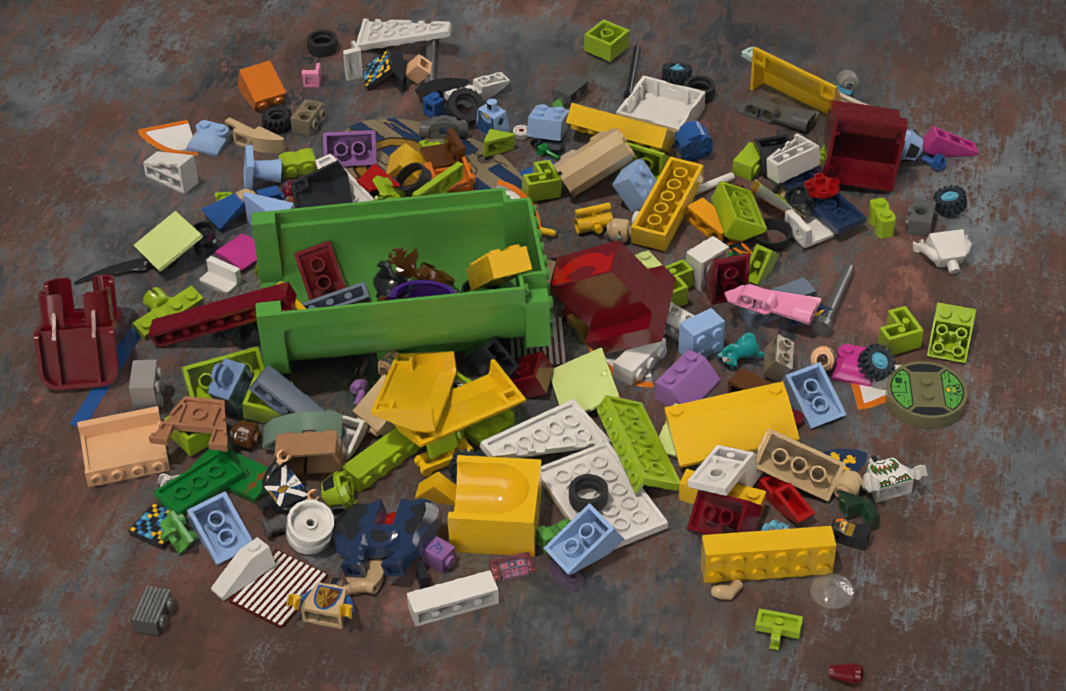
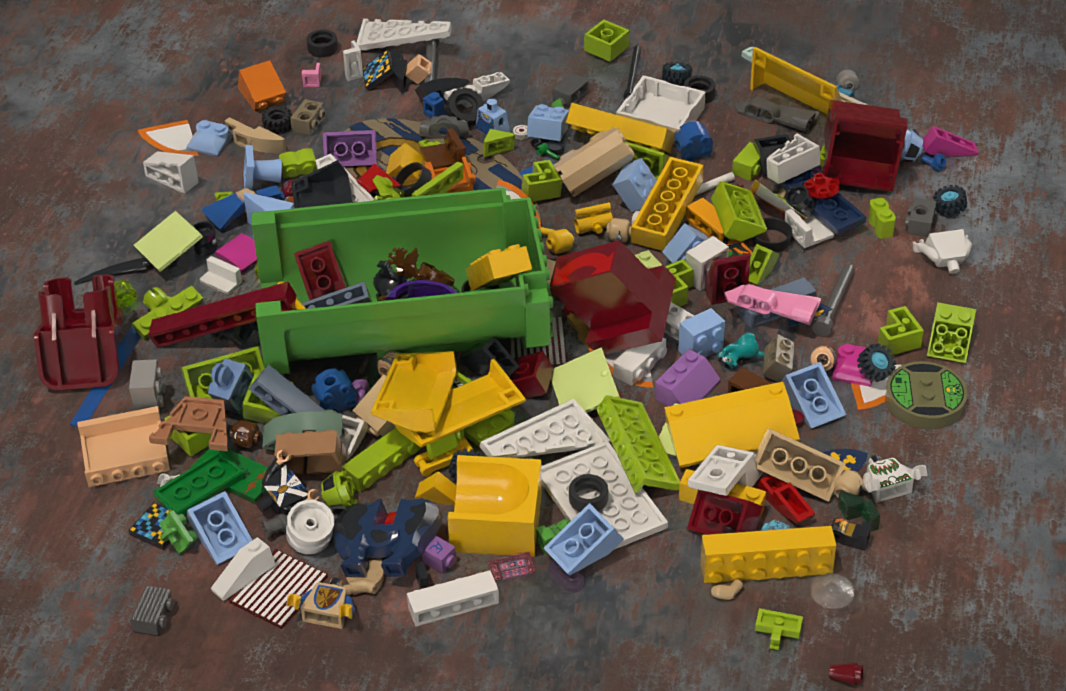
none -> clear neon green head [115,280,137,308]
none -> blue brick [311,369,357,413]
none -> yellow head [546,229,574,254]
none -> light blue brick [662,223,709,263]

